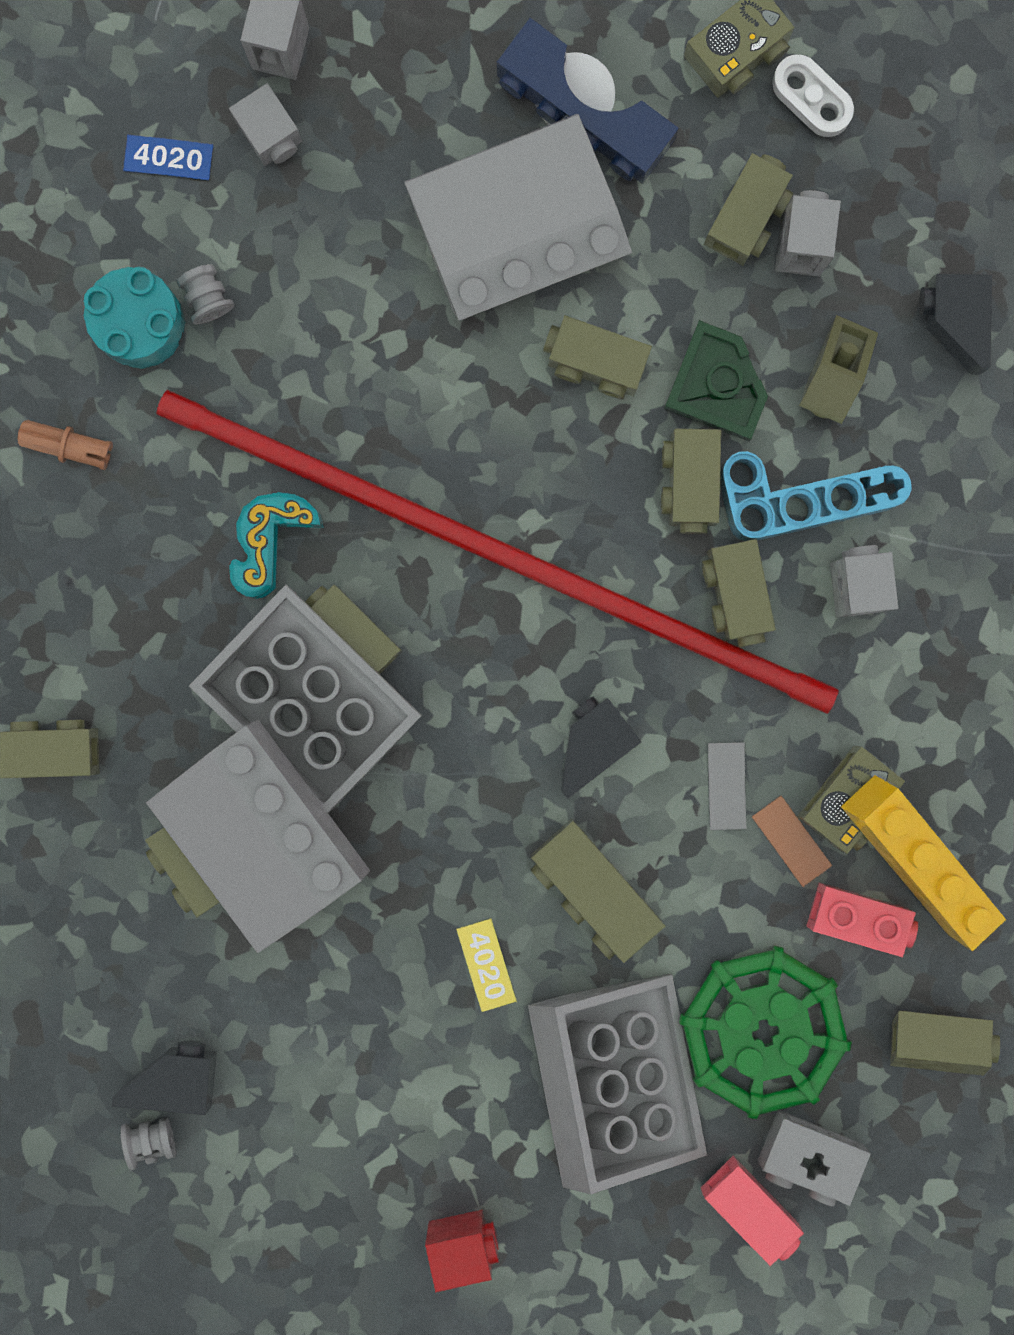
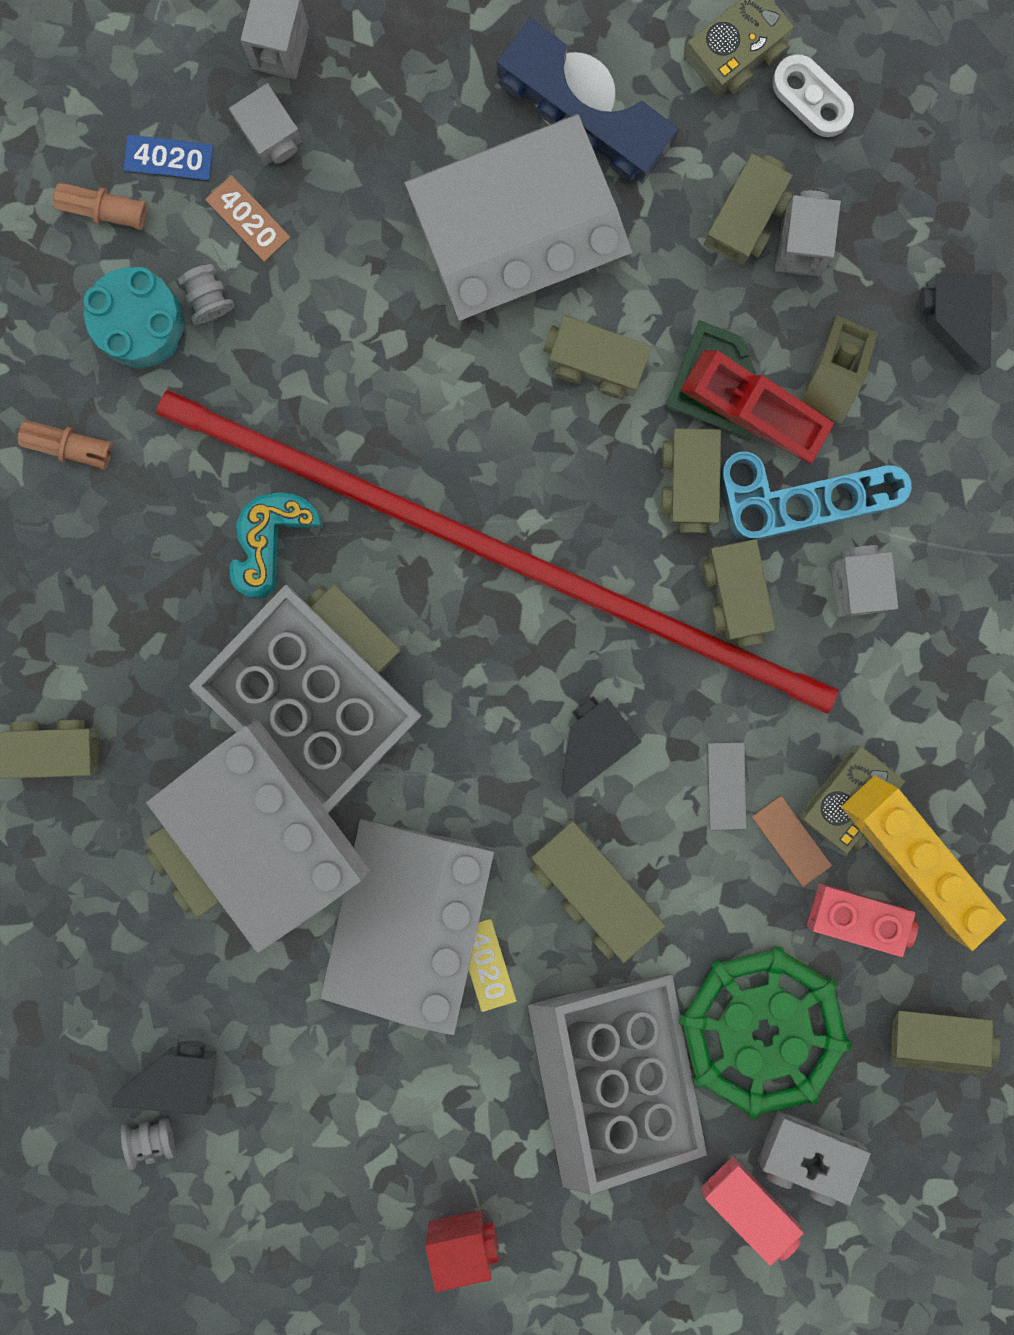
none -> nougat axle [53,183,147,230]
none -> nougat sticker [205,175,290,262]
none -> light grey slope [321,819,494,1036]
none -> red slope [680,350,834,463]

